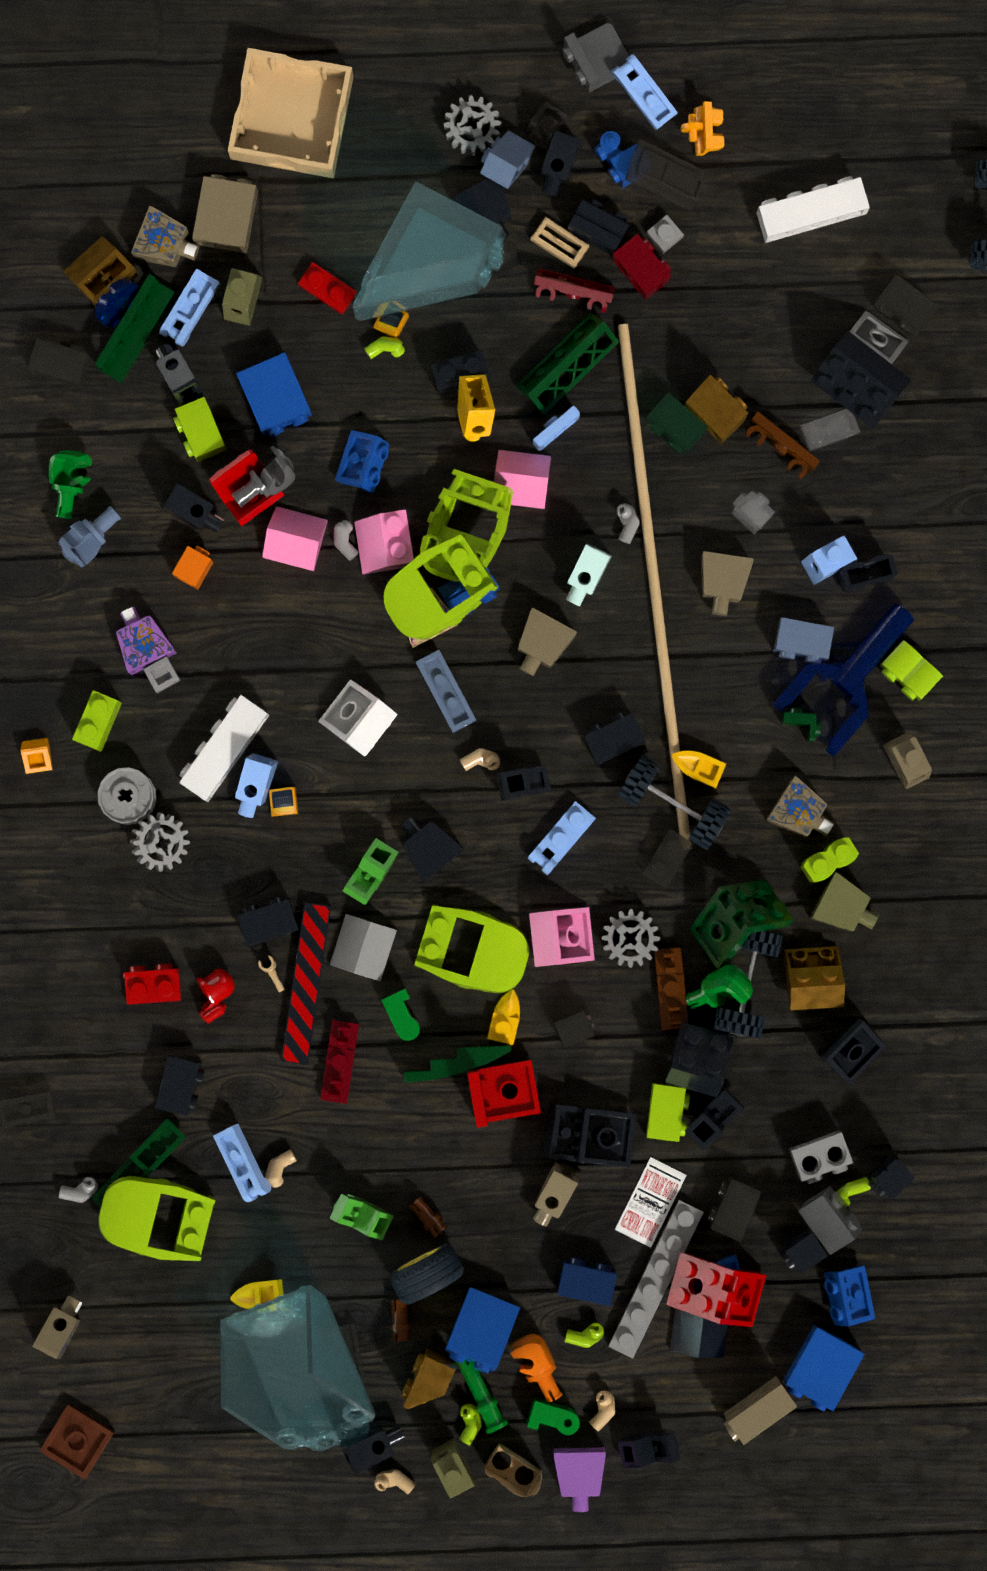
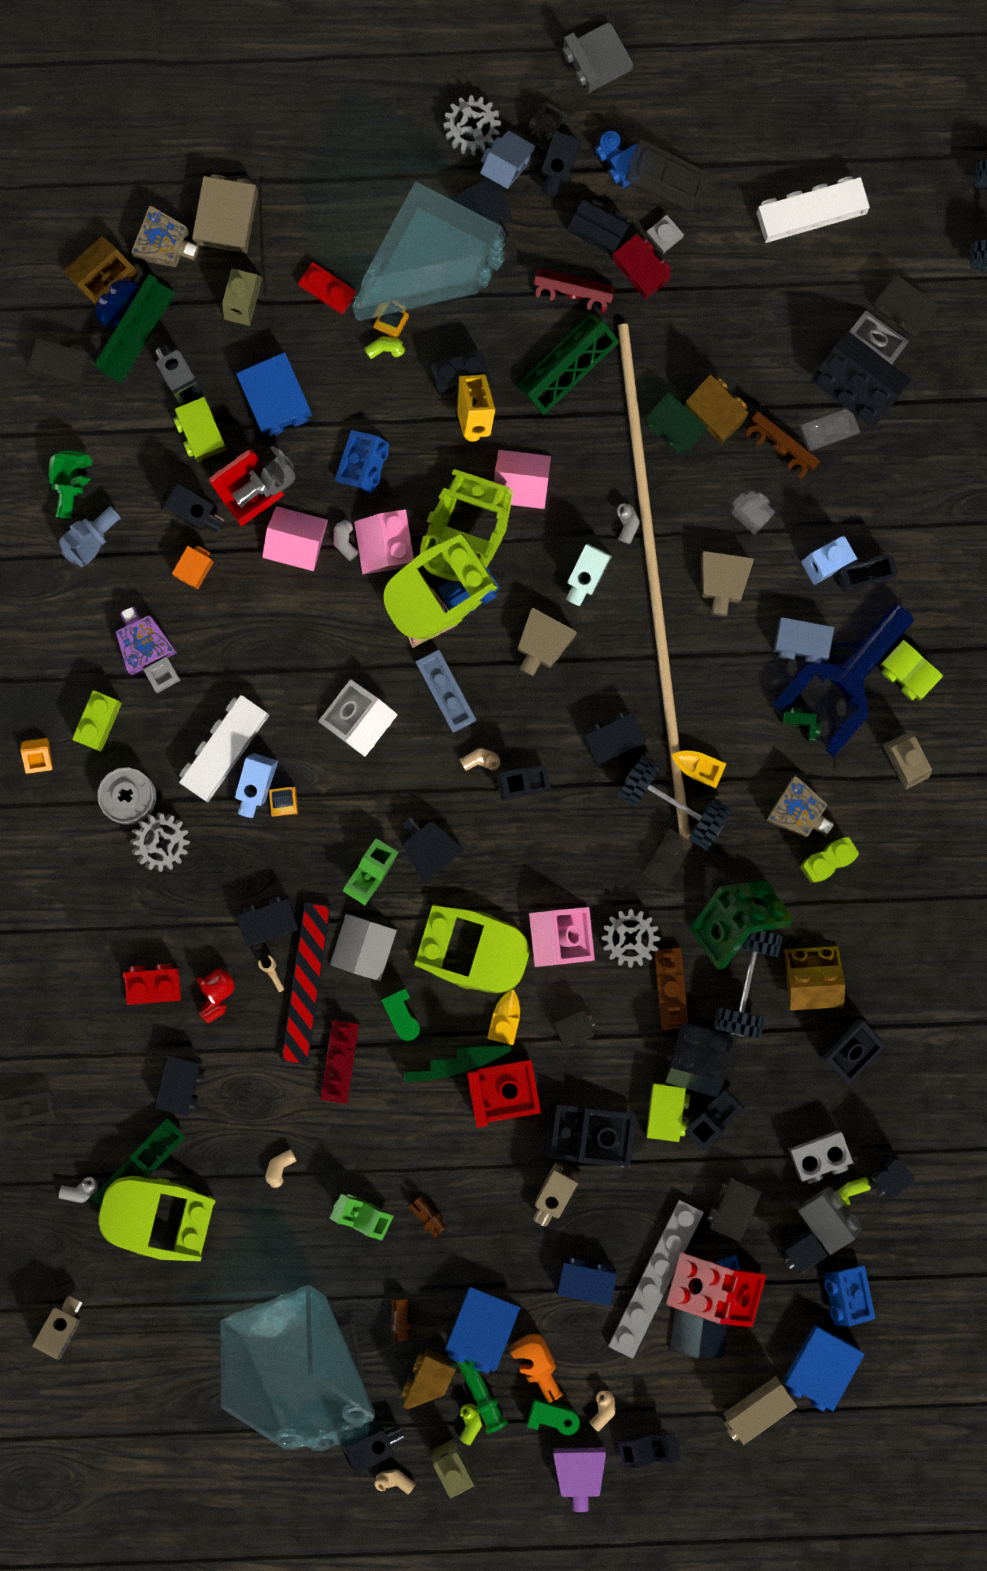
copper tile [40,1403,115,1480] -> none
light blue plate [159,269,220,347] -> none
light blue plate [213,1124,271,1202] -> none
tan tile [228,48,354,178] -> none
yellow plate [230,1279,285,1310] -> none
black wheel [390,1244,464,1304] -> none
tan piece [484,1443,542,1497] -> none
light blue plate [528,801,596,875] -> none
tan tile [531,217,589,269] -> none
light blue plate [533,406,580,451] -> none
lime arm [565,1323,604,1348] -> none
light blue plate [611,54,678,130] -> none
white sticker [615,1157,686,1247] -> none
light orange hips [681,101,724,156] -> none
green piece [686,965,753,1009] -> none
olive torso [810,872,879,932] -> none

